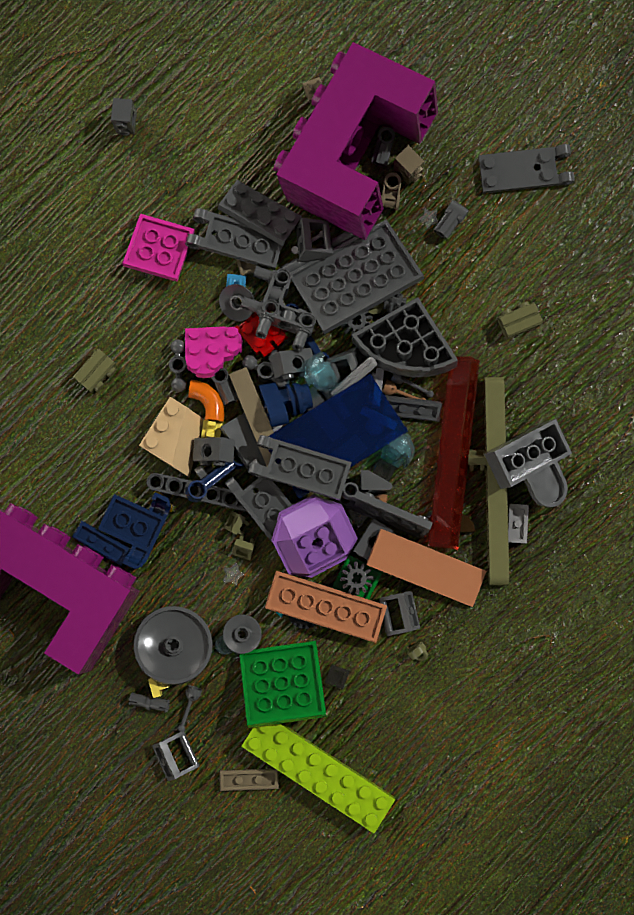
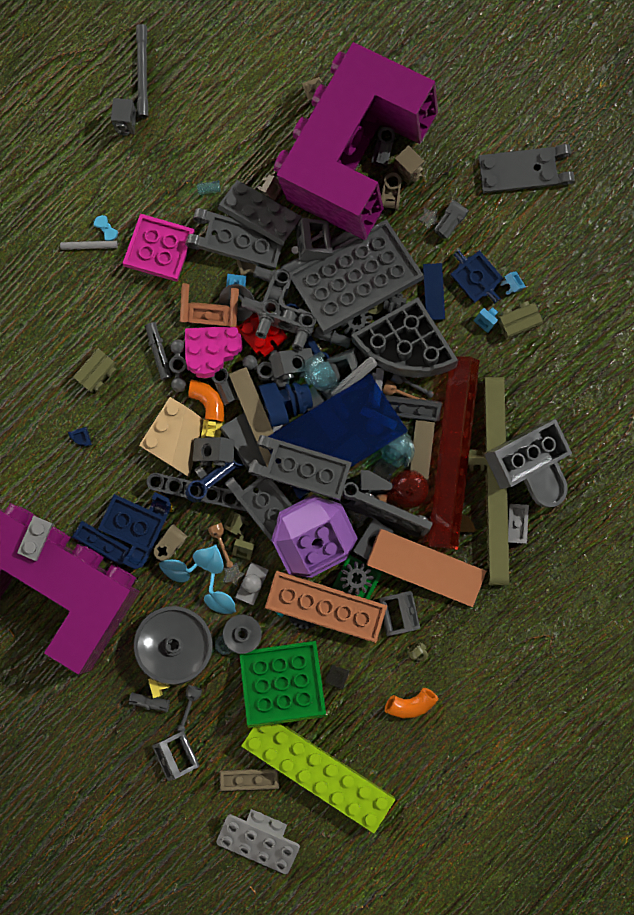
none -> light grey plate [17,516,53,561]
none -> light grey bar [60,241,118,250]
none -> dark blue tile [68,427,92,446]
none -> medium azure piece [94,215,118,241]
none -> dark grey piece [136,24,148,118]
none -> dark grey pin [144,322,172,380]
none -> dark tan piece [154,524,188,561]
none -> medium azure plant [159,545,236,614]
none -> nougat plate [180,283,239,327]
none -> clear light blue pin [197,180,221,196]
none -> medium nougat hinge [207,522,233,569]
none -> light grey bracket [216,809,300,874]
none -> light grey tile [236,562,269,605]
none -> dark tan tile [258,174,282,201]
none -> dark grey axle [313,327,352,349]
none -> orange cylinder [385,688,438,719]
none -> clear red cylinder [391,470,429,508]
none -> dark tan tile [409,420,435,480]
none -> dark blue tile [423,263,445,321]
none -> dark blue plate [450,250,504,304]
none -> dark azure tile [474,307,498,333]
none -> dark azure tile [500,271,526,294]

